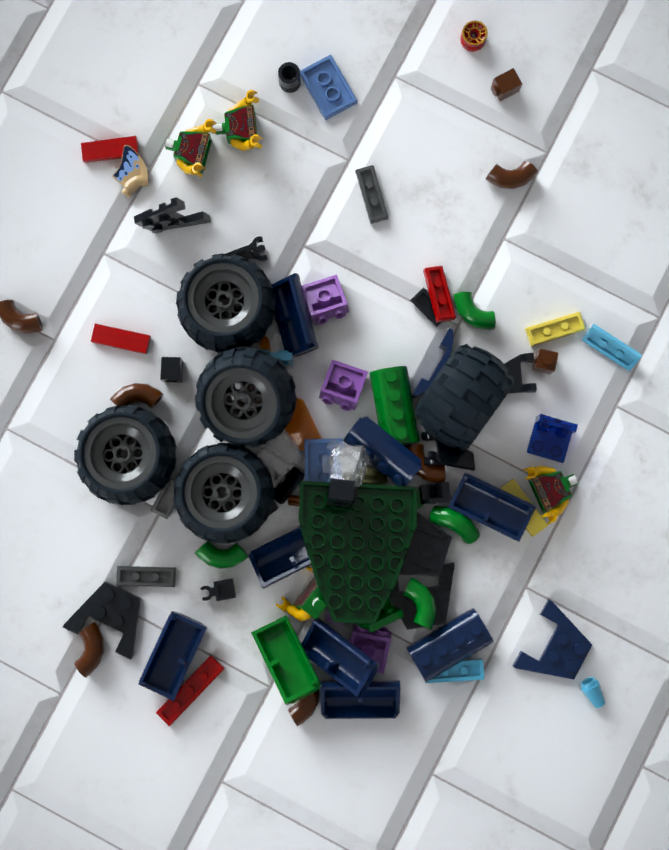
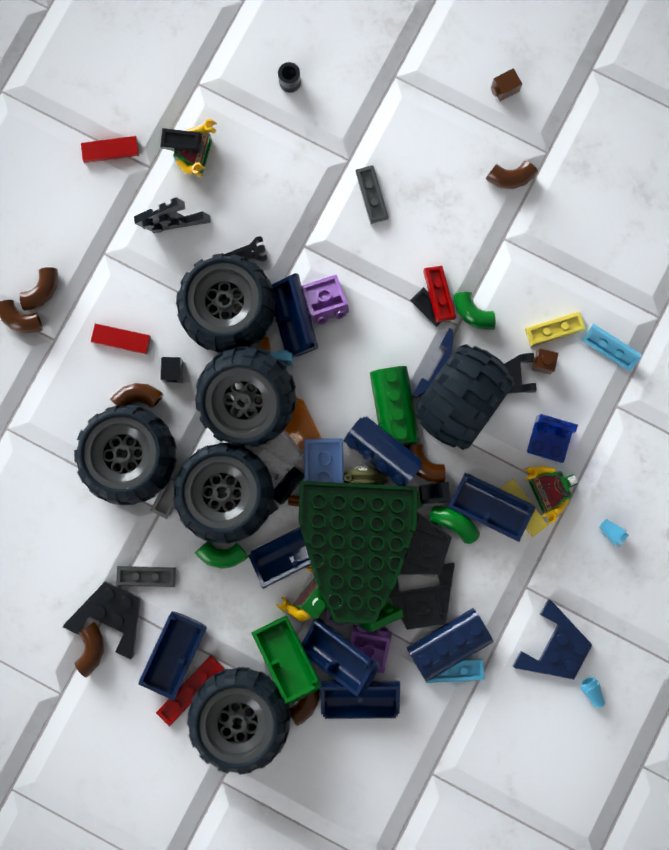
tan arm [112,145,149,197] -> none
black plate [201,578,236,601] -> none
torso [214,90,263,151] -> none
medium blue tile [300,54,358,121] -> none
medium lavender plate [319,360,368,411] -> none
clear piece [322,439,369,487] -> none
black brick [326,478,358,508] -> none
green cylinder [403,577,436,630] -> none
black flag [421,430,475,471] -> none
red wheel [460,20,488,52] -> none
none -> reddish brown cylinder [20,267,58,311]
none -> black tile [160,128,201,153]
none -> wheel [187,667,291,775]
none -> medium azure cone [599,519,629,547]

